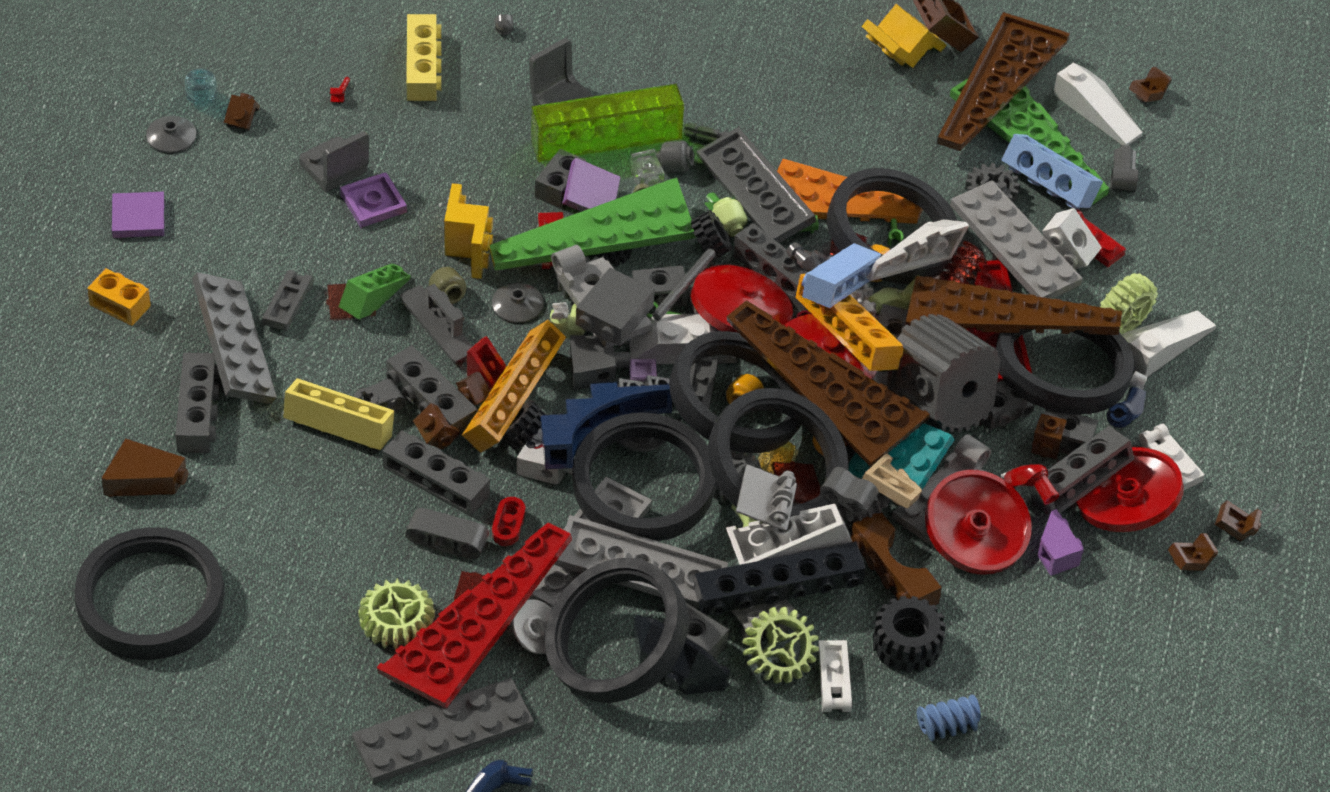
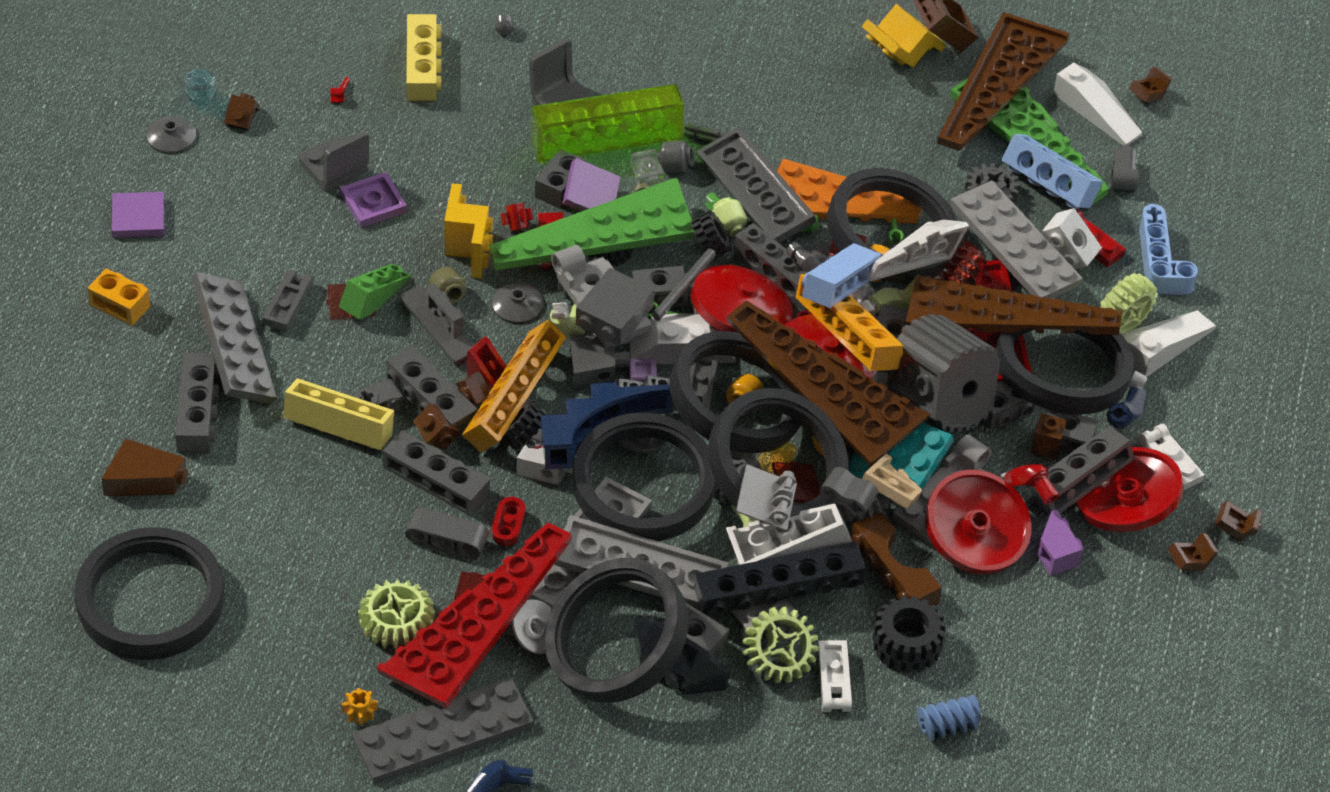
none -> light orange gear [342,688,378,725]
none -> red gear [500,202,533,231]
none -> light blue beam [1139,204,1198,295]

